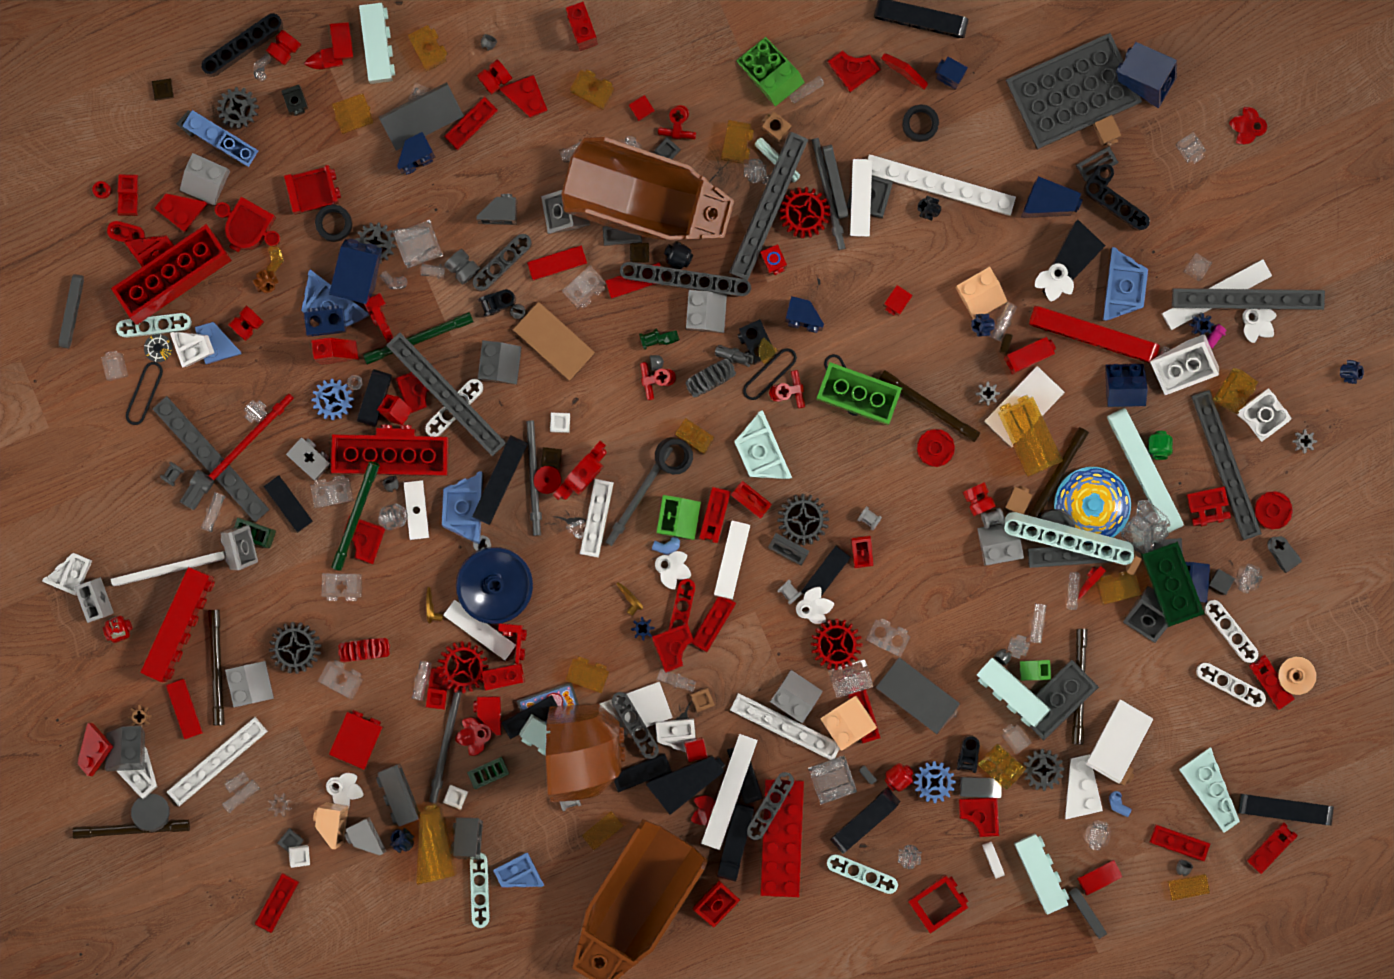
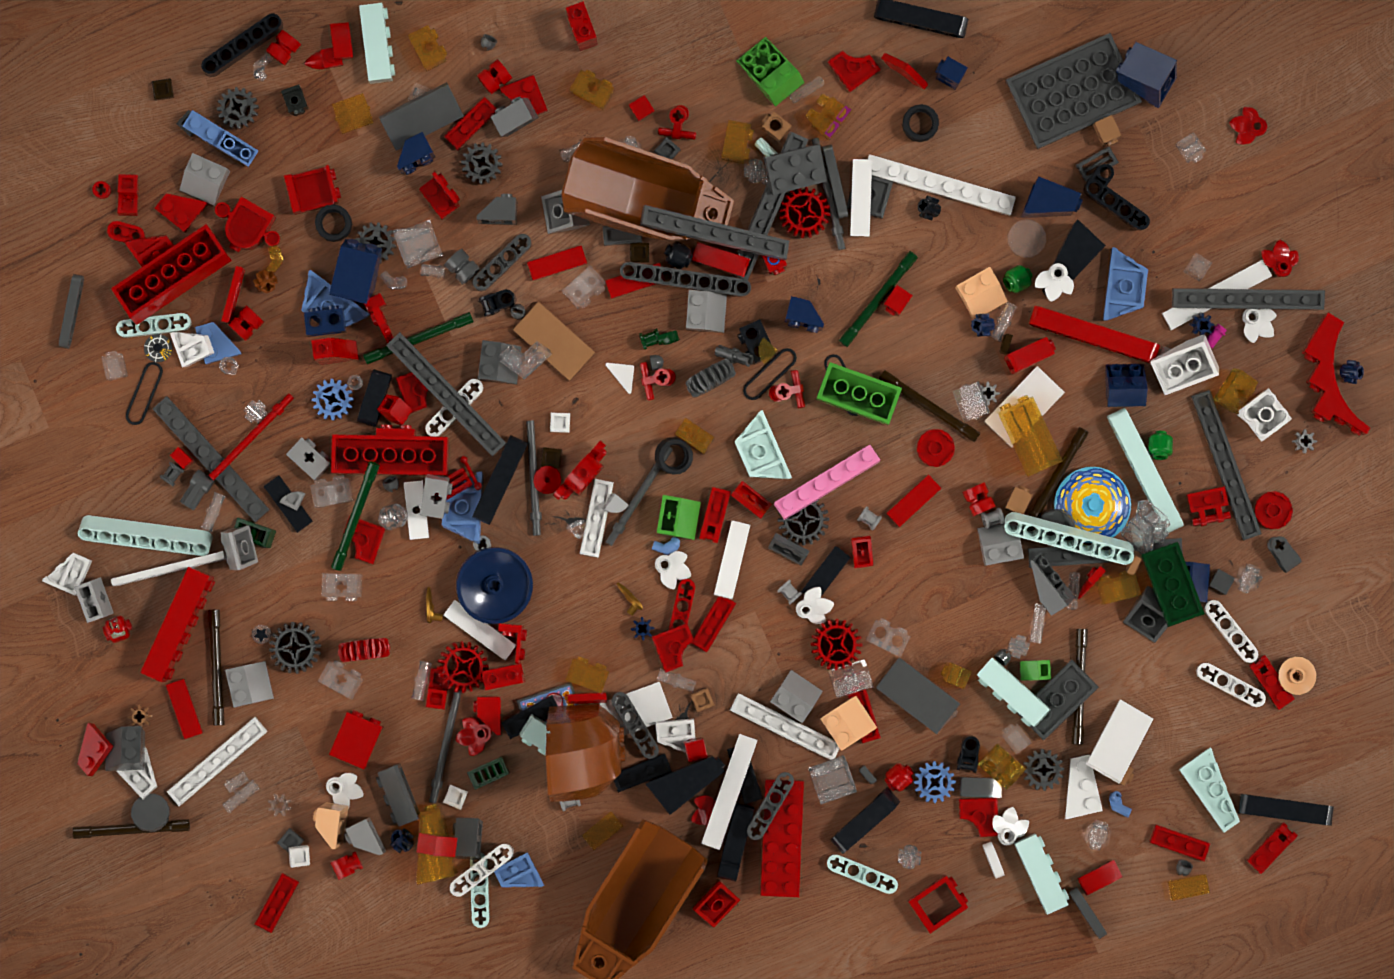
none -> light aqua beam [78,515,213,556]
none -> red piece [170,447,194,470]
none -> clear bush [219,357,239,375]
none -> red tile [221,266,246,324]
none -> clear tile [252,625,272,644]
none -> light grey tile [280,492,305,511]
none -> red piece [330,851,363,880]
none -> red slope [416,833,458,857]
none -> red bracket [419,171,460,220]
none -> light grey brick [420,474,453,519]
none -> red tile [435,468,473,500]
none -> white beam [450,844,514,897]
none -> red hinge [460,456,482,491]
none -> dark grey gear [461,142,503,185]
none -> dark grey brick [491,96,539,137]
none -> clear plate [498,341,552,380]
none -> red tile [568,693,607,704]
none -> light grey tile [602,493,629,513]
none -> white sticker [606,363,634,394]
none -> dark grey plate [640,205,790,261]
none -> red tile [692,242,750,277]
none -> dark grey plate [764,144,827,195]
none -> bright pink plate [774,445,880,520]
none -> clear yellow hips [805,94,852,141]
none -> dark green piece [838,251,918,347]
none -> red tile [886,474,942,527]
none -> clear yellow brick [940,662,972,689]
none -> clear piece [952,381,990,423]
none -> white plate [992,807,1029,845]
none -> green head [1003,265,1033,293]
none -> clear tile [1008,220,1046,258]
none -> dark grey slope [1030,552,1075,616]
none -> red plate [1261,240,1299,277]
none -> red arch [1301,312,1370,436]

